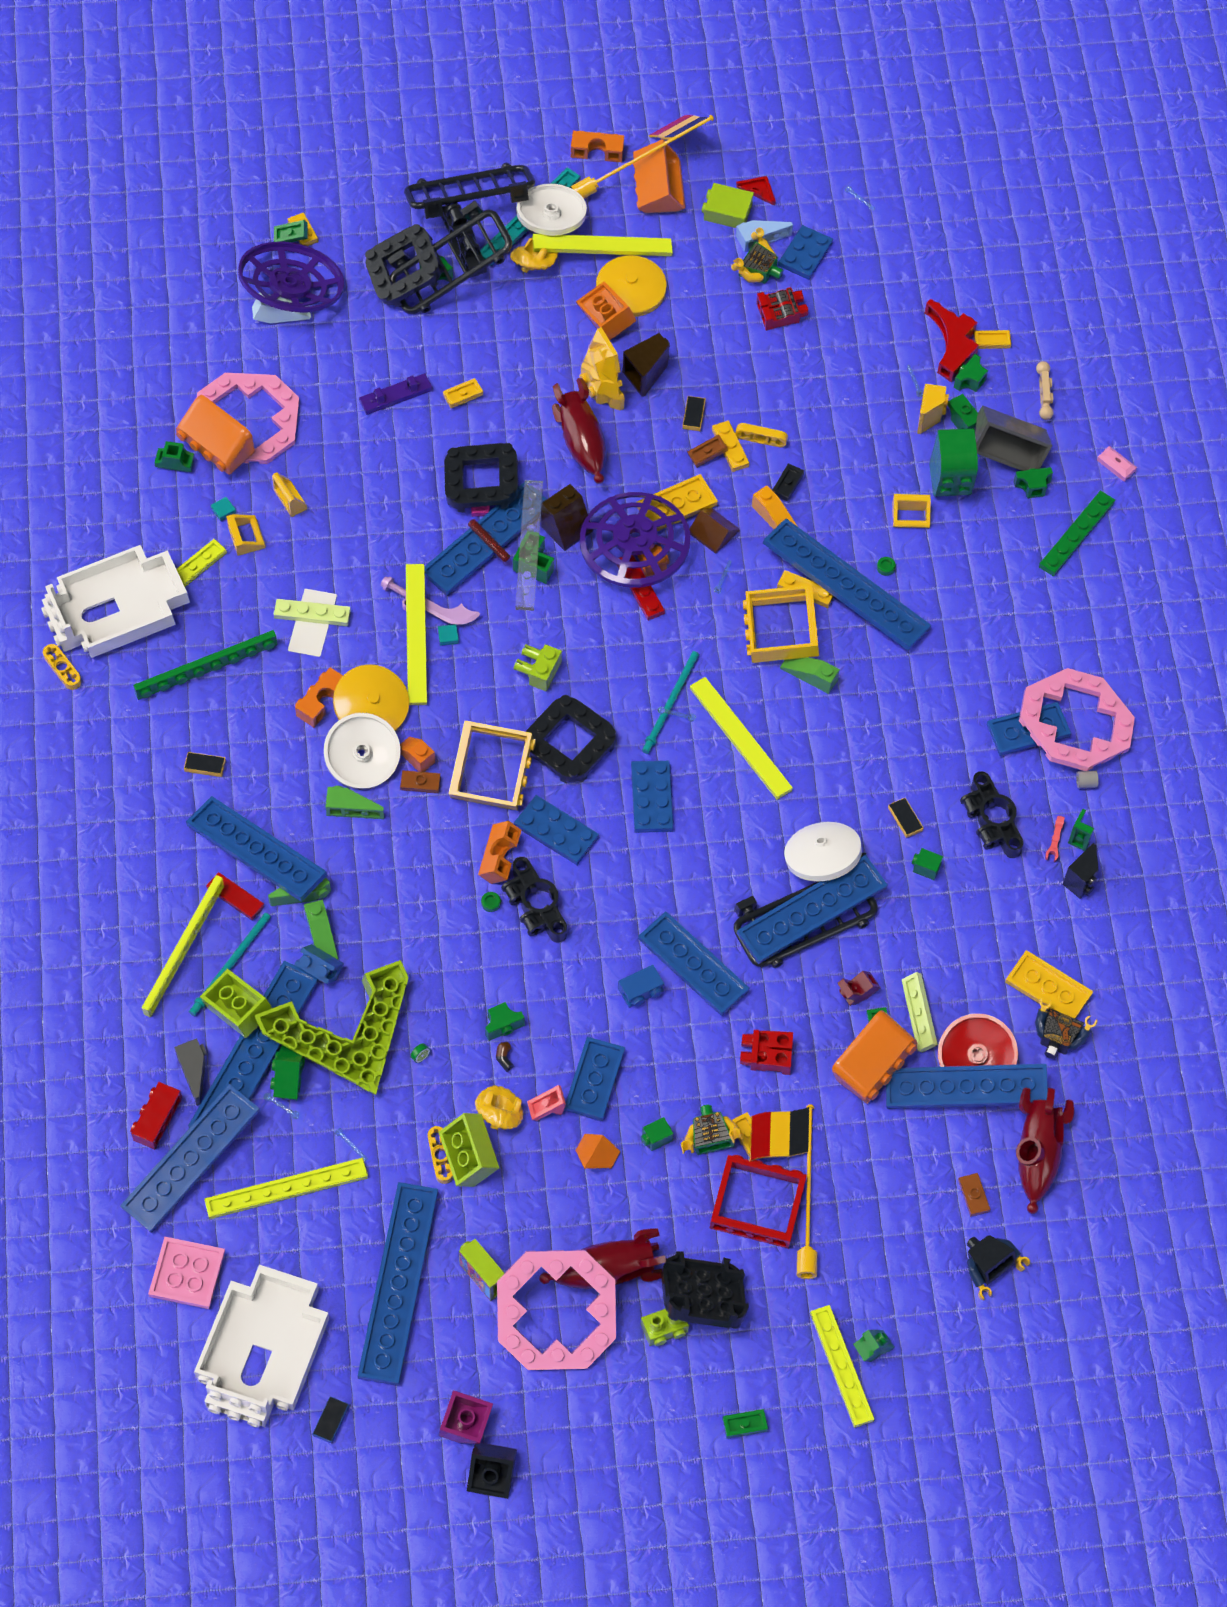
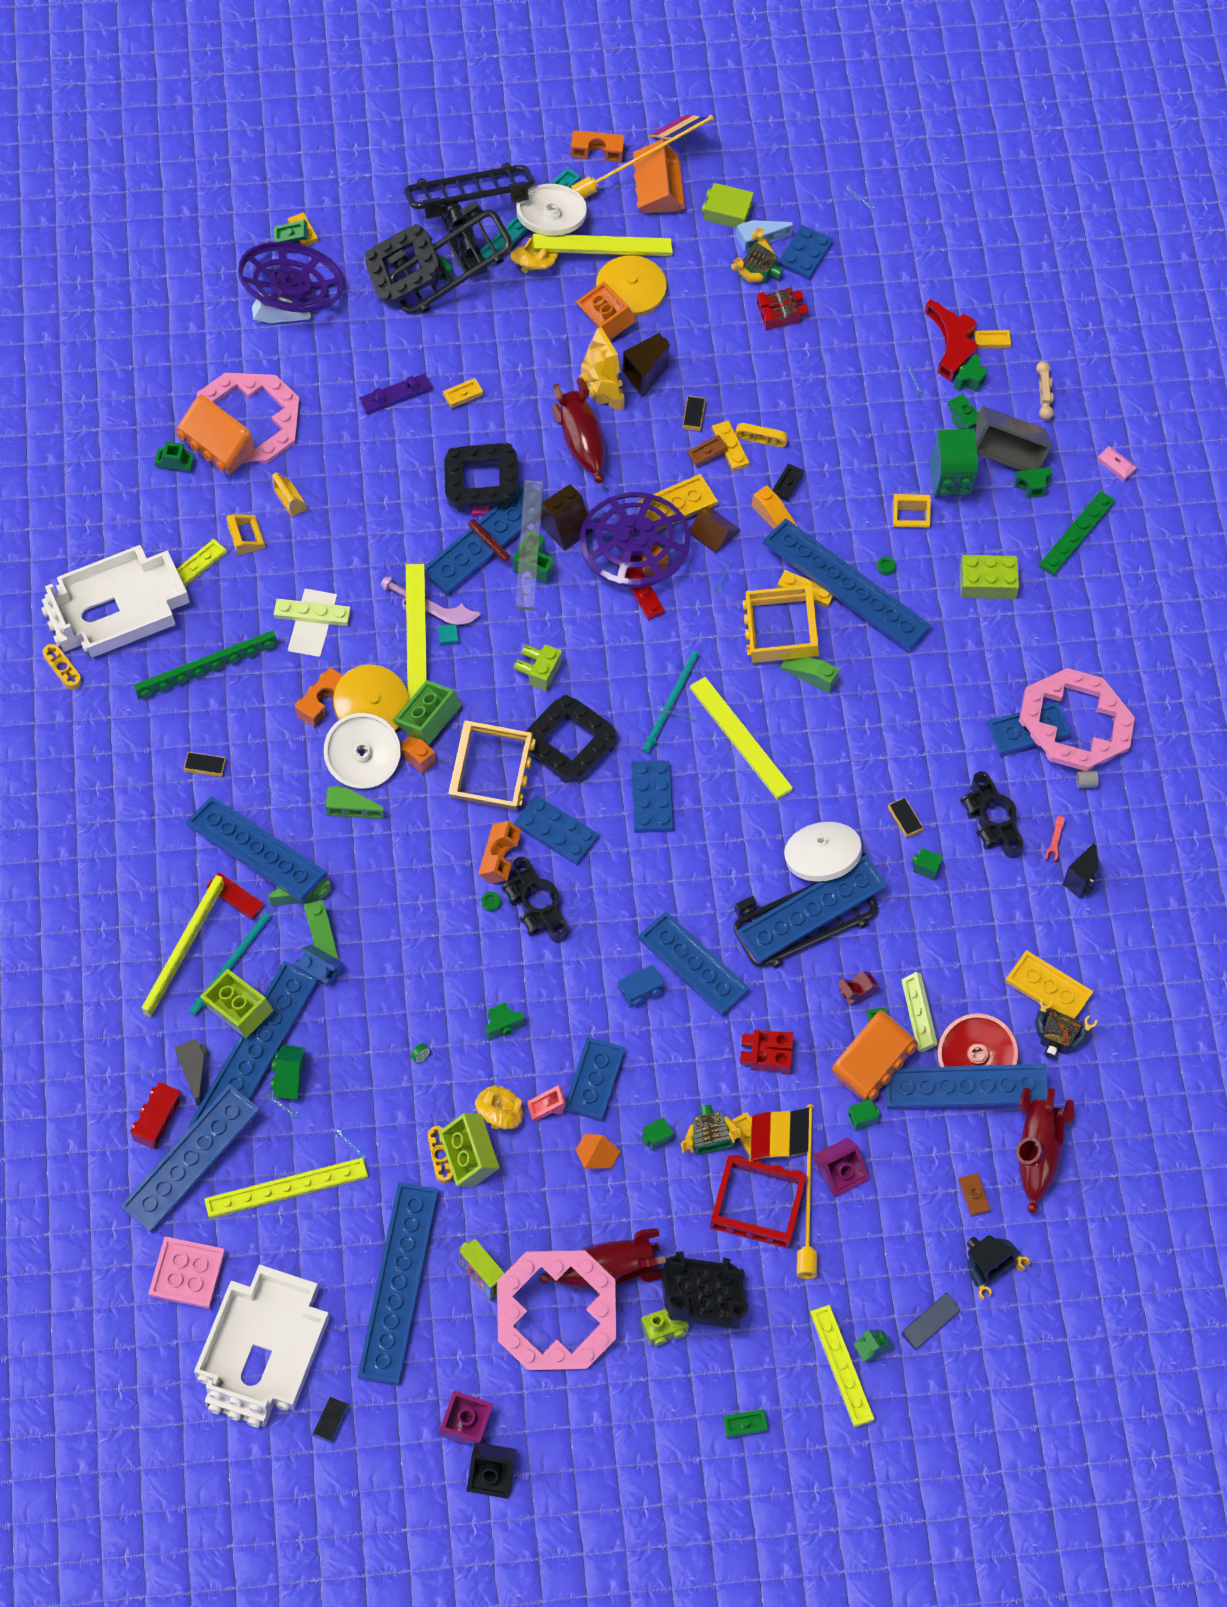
teal tile [210,497,236,521] -> none
lime wedge [255,960,409,1095] -> none
dark orange plate [400,770,441,793] -> none
arm [496,1042,514,1072] -> none
red tile [736,176,776,205] -> none
yellow slope [917,384,949,434] -> none
green panel [1068,809,1094,851] -> none
none -> bright green slope [393,680,462,746]
none -> magenta slope [813,1137,870,1197]
none -> green brick [847,1099,880,1131]
none -> dark blue slope [901,1292,960,1350]
none -> lime brick [959,555,1019,599]

